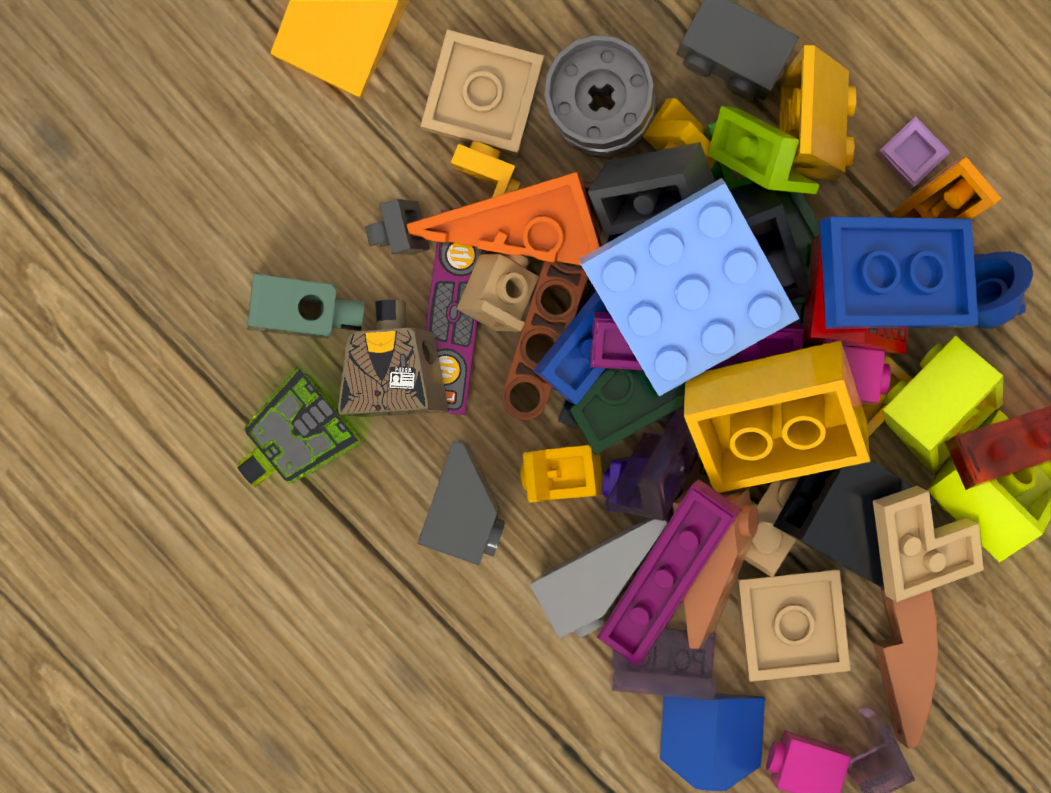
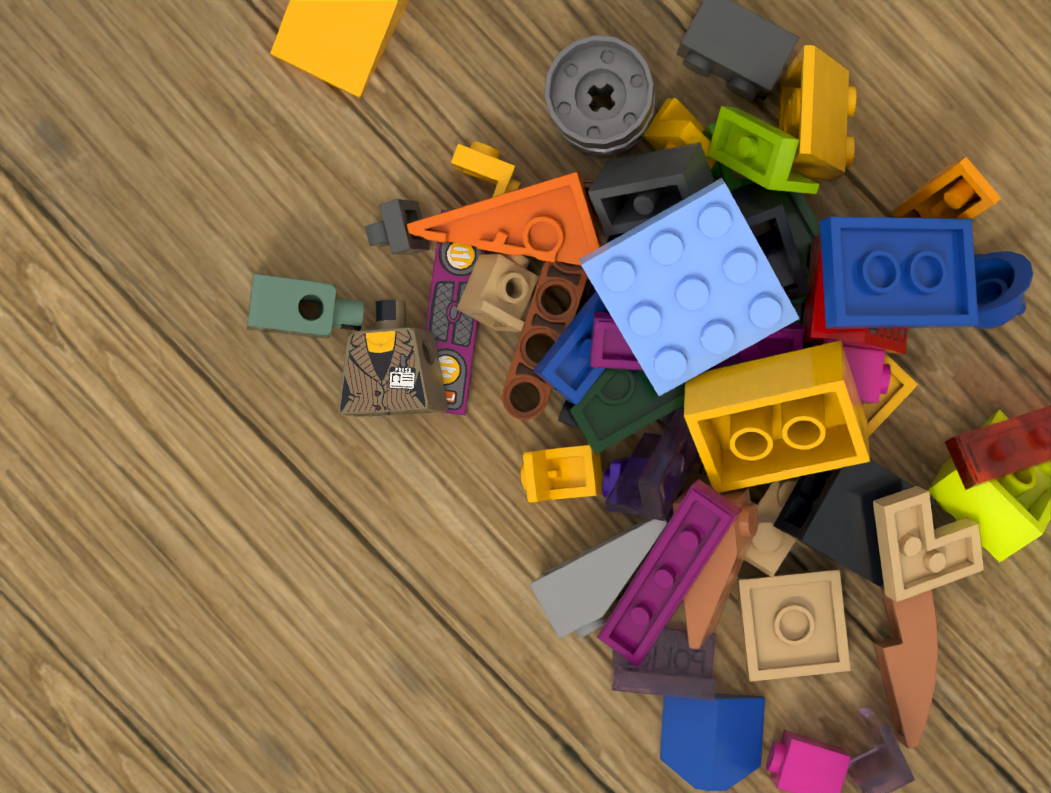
torso [236,367,365,487] -> none
dark grey slope [417,440,505,565] -> none
tan plate [420,29,544,156] -> none
lavender tile [876,116,950,189] -> none
neon yellow slope [883,336,1003,475] -> none

